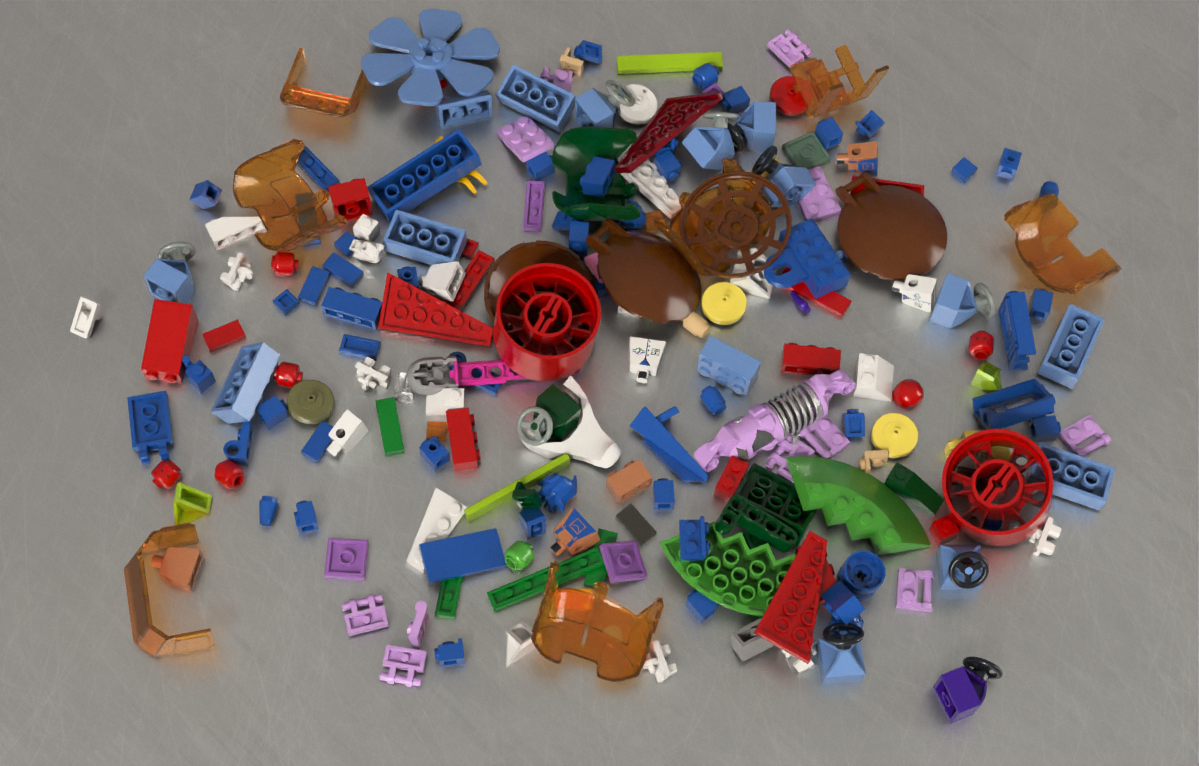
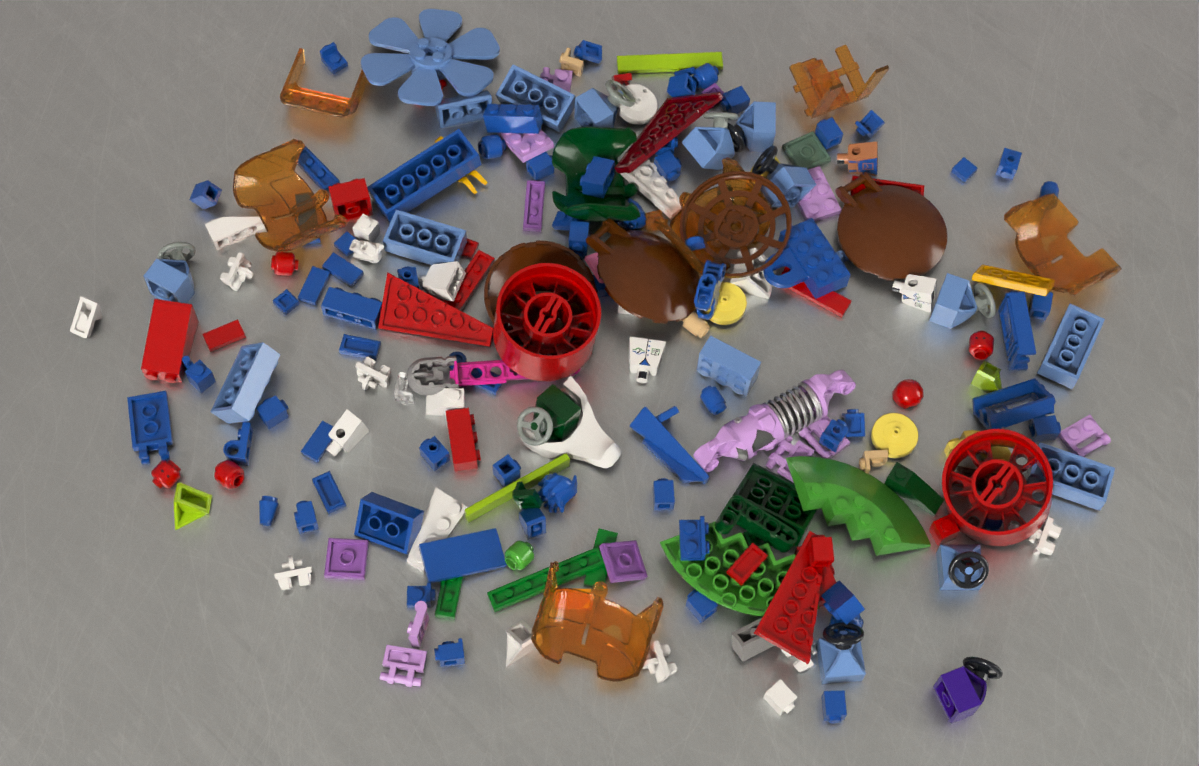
clear orange piece [124,523,215,657] -> none
nougat torso [151,547,203,591] -> none
red head [273,362,303,388] -> none
olive wheel [287,380,334,424] -> none
lavender plate [342,594,389,636] -> none
green tile [375,397,405,455] -> none
clear orange tile [426,421,447,442] -> none
torso [550,507,600,556] -> none
nougat brick [606,459,652,504] -> none
clear smoke tile [616,504,657,546] -> none
red brick [713,455,749,503] -> none
lavender plate [767,29,813,69] -> none
red wheel [769,76,813,116] -> none
red brick [780,343,841,376] -> none
dark purple piece [790,291,811,314] -> none
blue wheel [837,550,886,601] -> none
white slope [853,353,894,402] -> none
lavender plate [895,568,935,612] -> none
none -> white hips [275,555,313,590]
none -> blue tile [312,471,346,514]
none -> blue bracket [320,42,348,75]
none -> blue slope [354,492,424,555]
none -> blue bracket [407,583,436,608]
none -> blue head [478,135,506,159]
none -> blue brick [483,104,543,134]
none -> blue brick [492,454,521,487]
none -> red tile [612,73,632,85]
none -> blue brick [667,67,697,98]
none -> blue tile [685,236,706,252]
none -> blue piece [694,260,726,320]
none -> red tile [726,543,768,586]
none -> white brick [763,679,797,716]
none -> red brick [808,535,834,567]
none -> blue brick [819,419,849,453]
none -> blue brick [821,690,847,723]
none -> yellow tile [972,264,1055,296]

